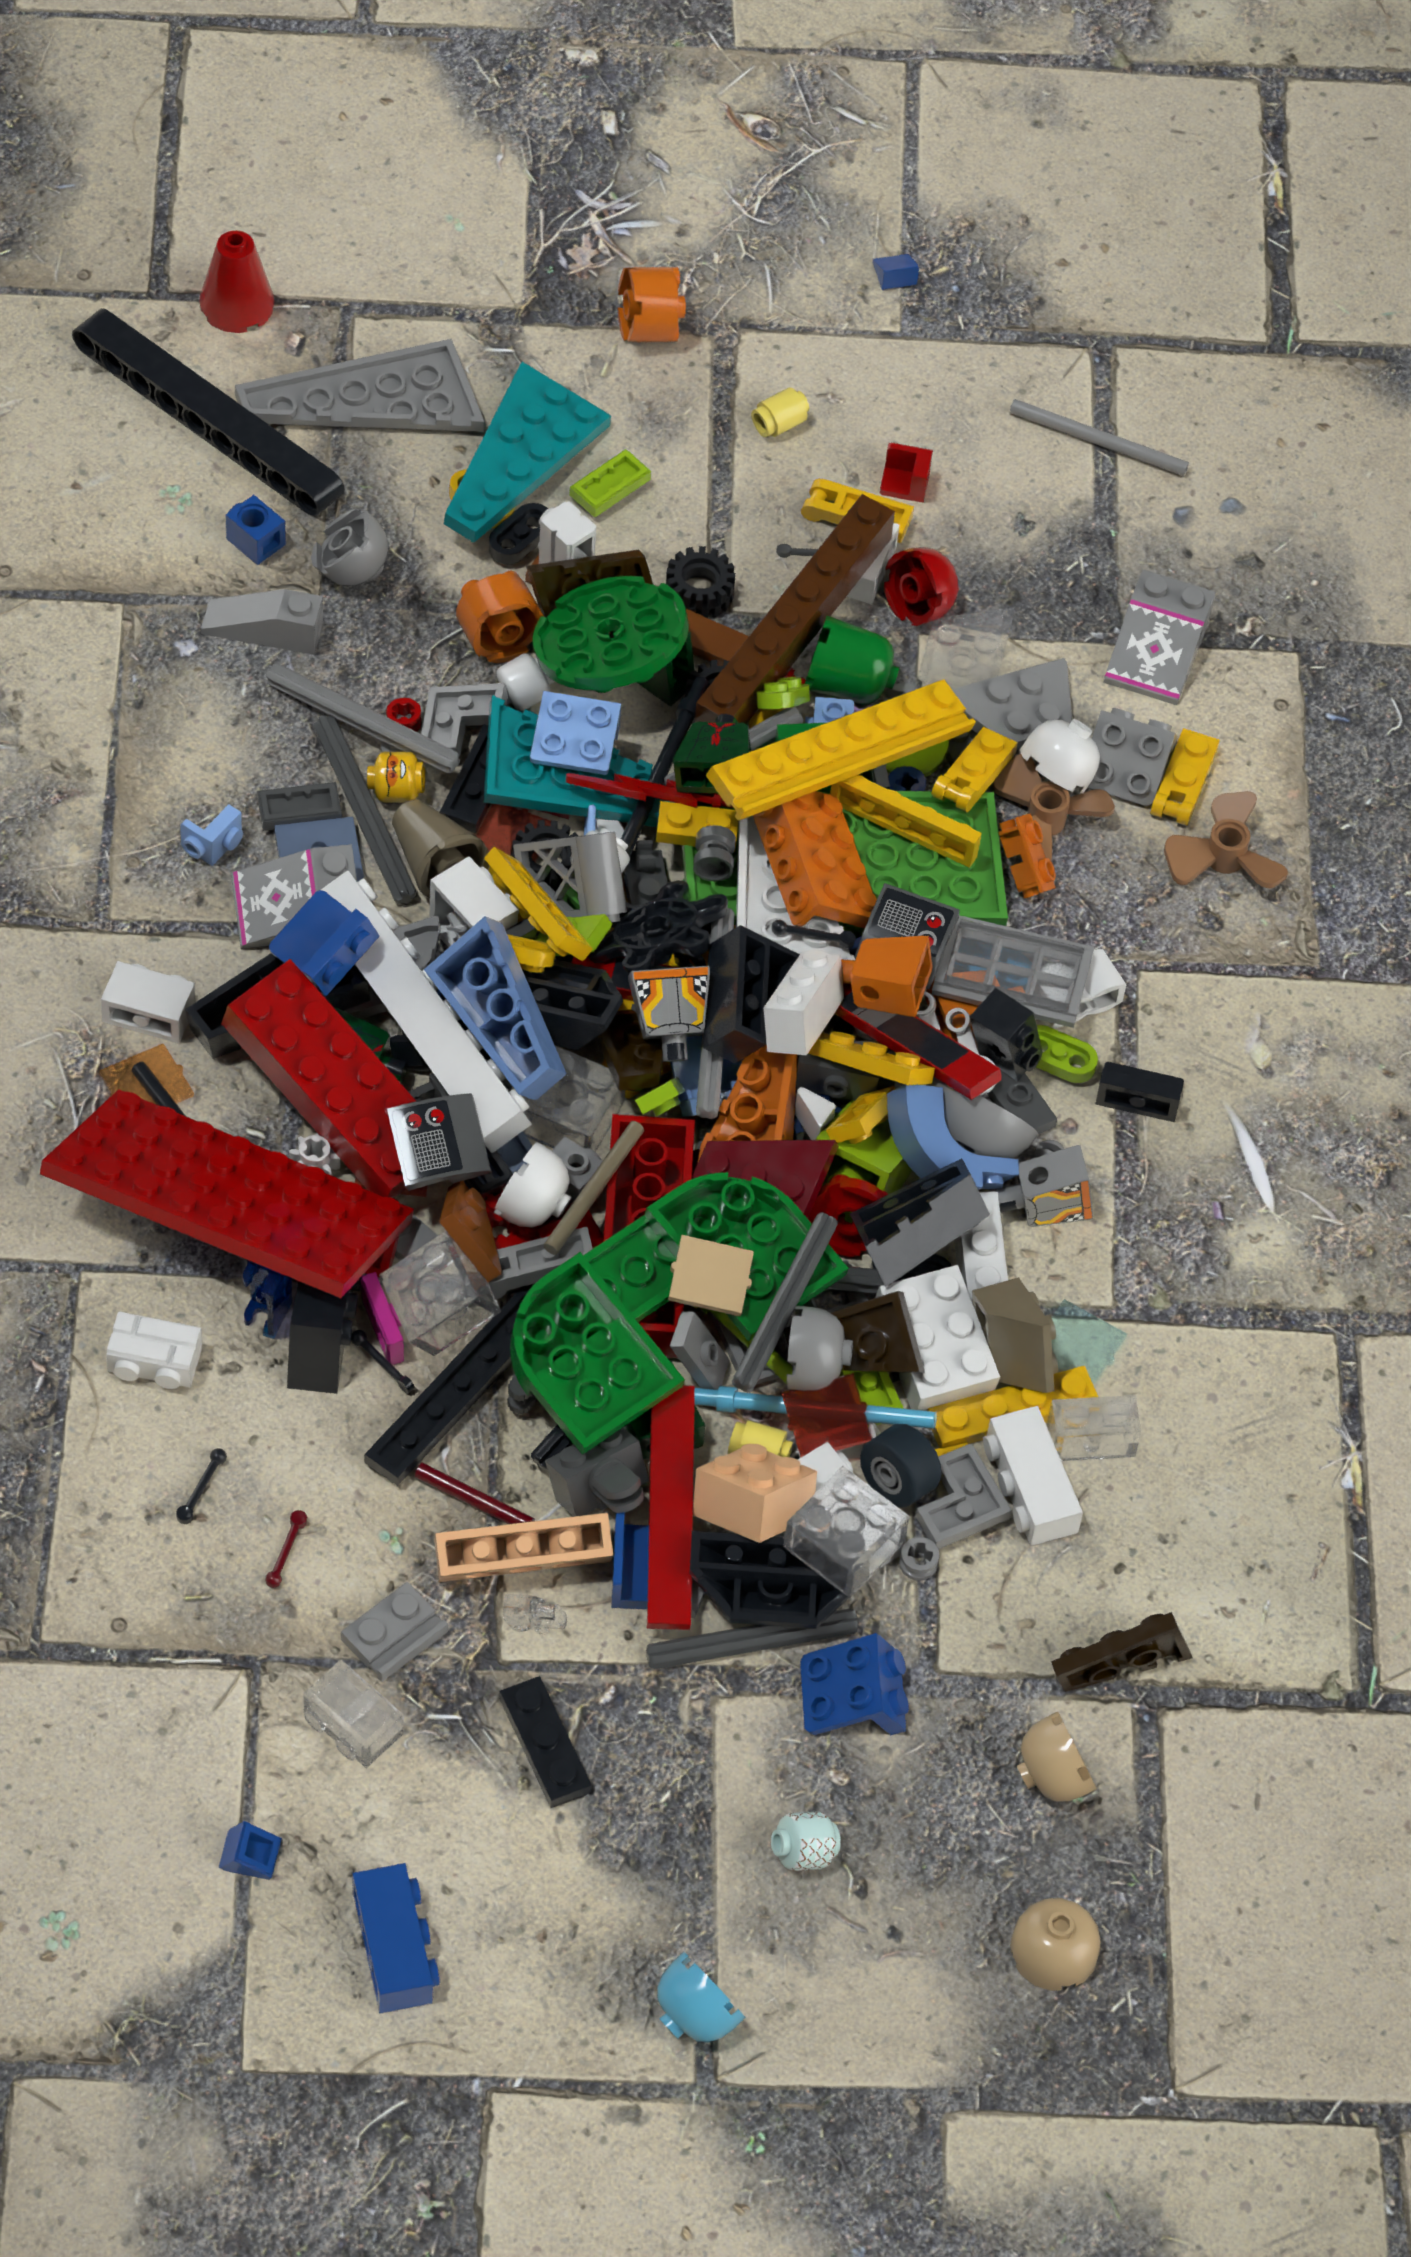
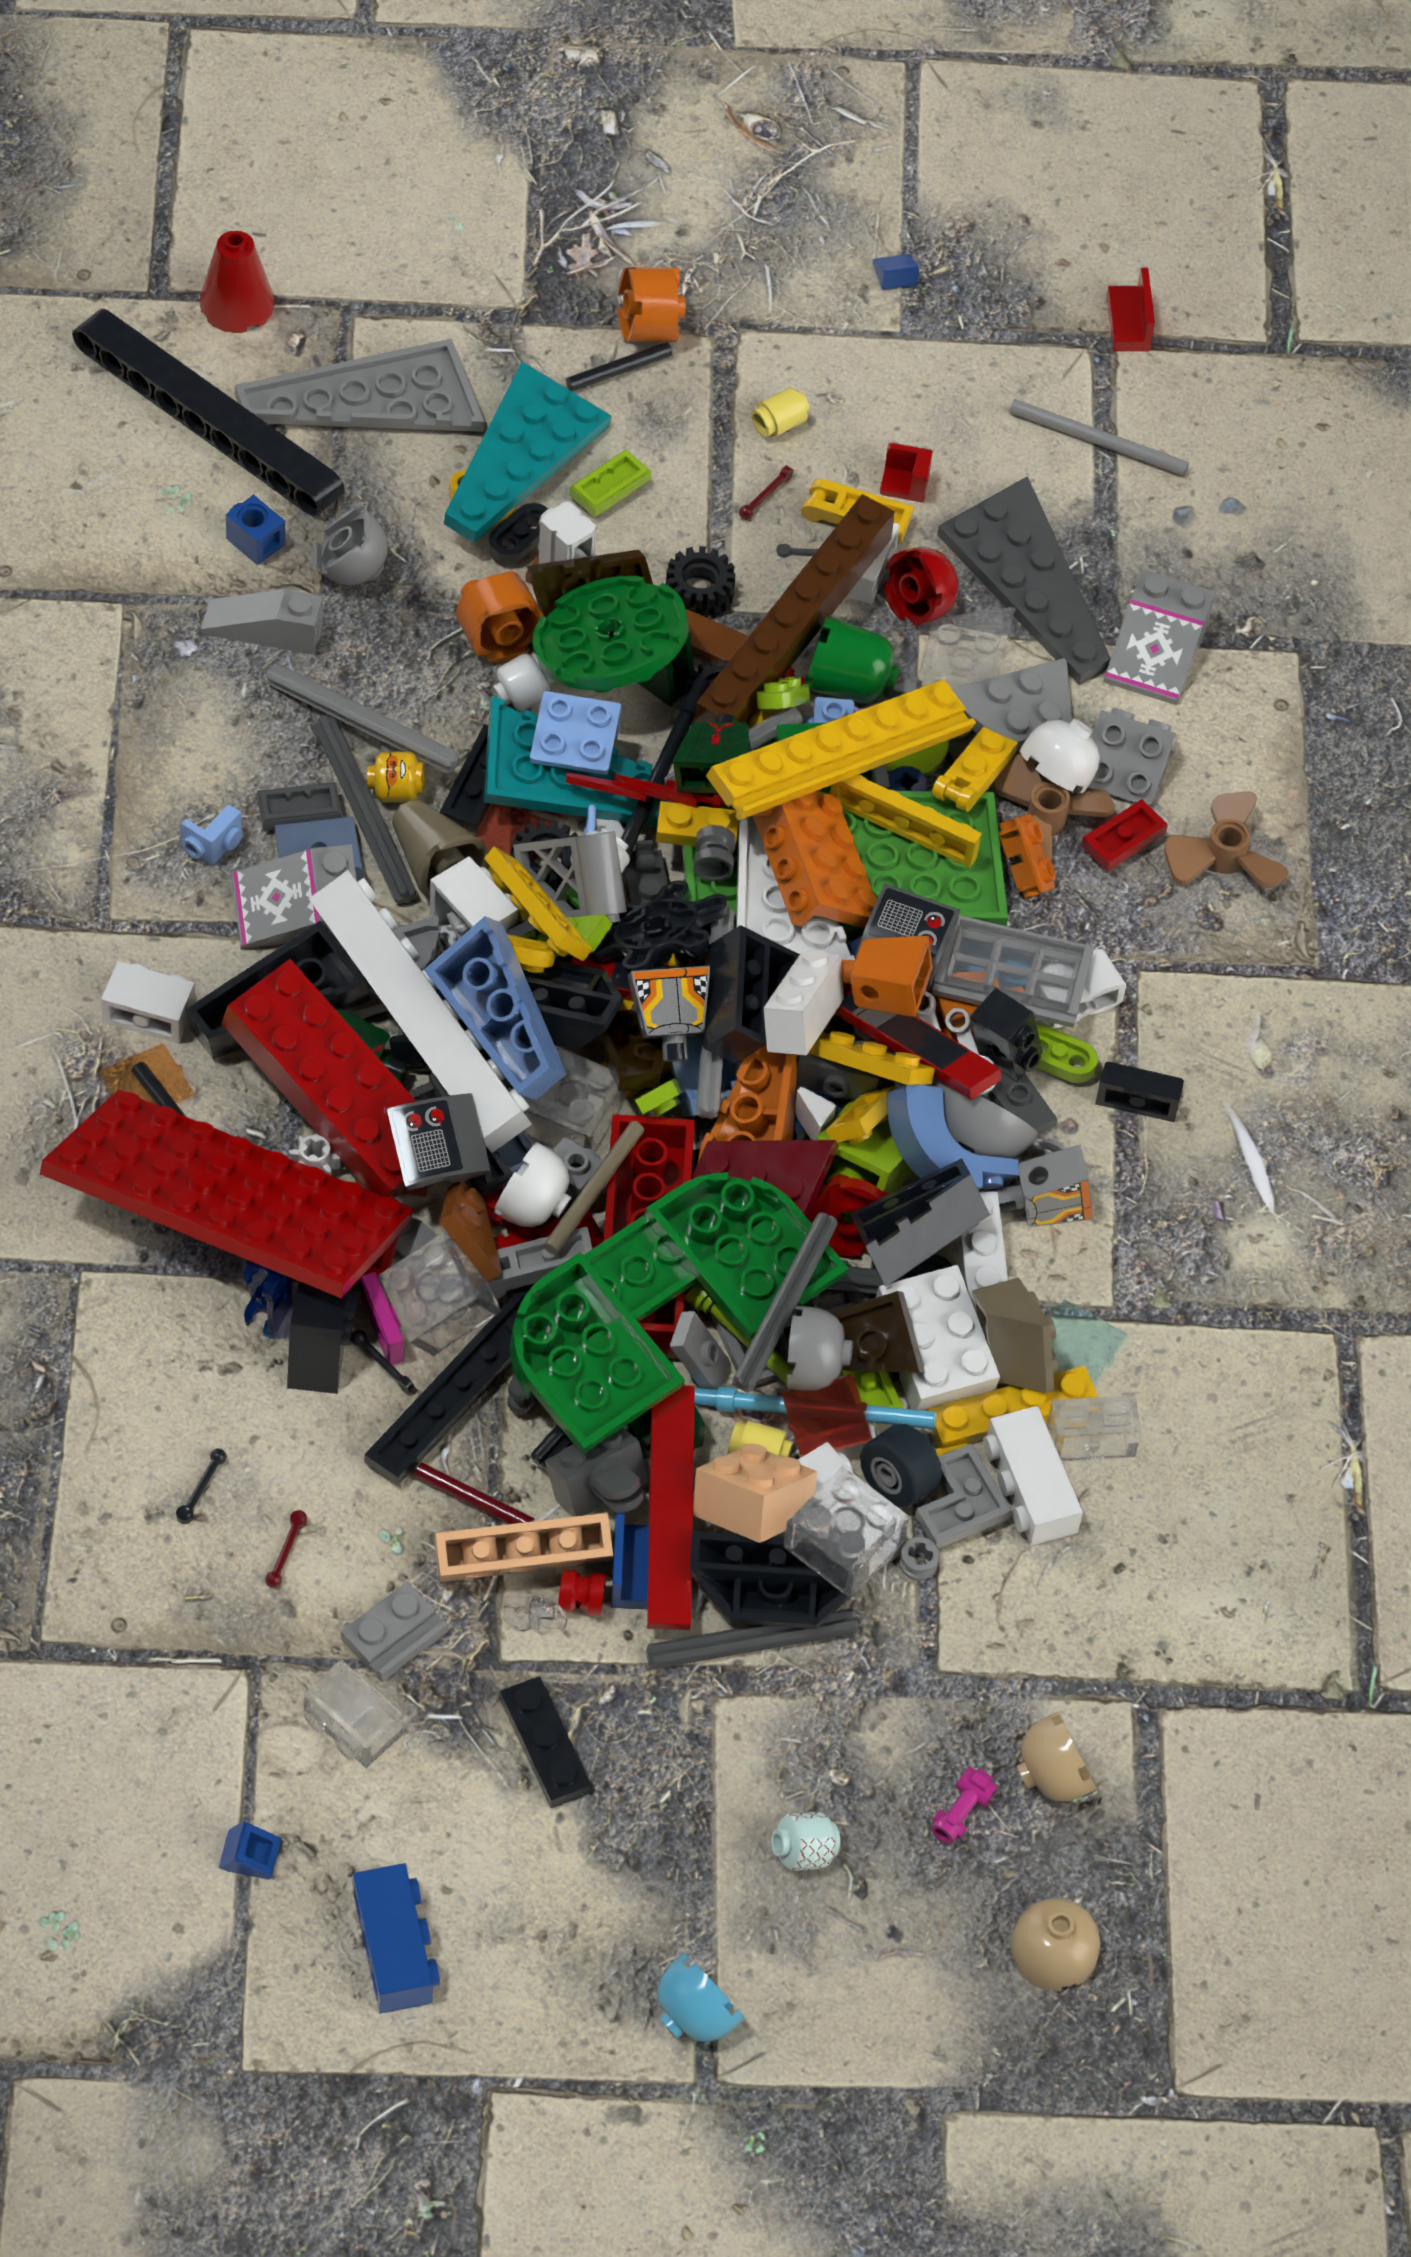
white brick [106,1312,202,1389] -> none
blue bracket [269,890,380,997] -> none
red bush [386,697,422,732] -> none
light grey plate [421,683,508,757] -> none
tan piece [668,1235,754,1317] -> none
black hinge [771,919,856,948] -> none
blue bracket [800,1633,909,1735] -> none
dark brown wing [1051,1612,1193,1692] -> none
yellow plate [1150,728,1220,826] -> none
none -> red wheel [558,1568,606,1617]
none -> black bar [566,342,672,392]
none -> dark red hinge [739,465,794,520]
none -> dark pink bar [931,1766,998,1844]
none -> dark grey wing [937,476,1111,685]
none -> red plate [1081,799,1168,872]
none -> red panel [1106,267,1155,352]

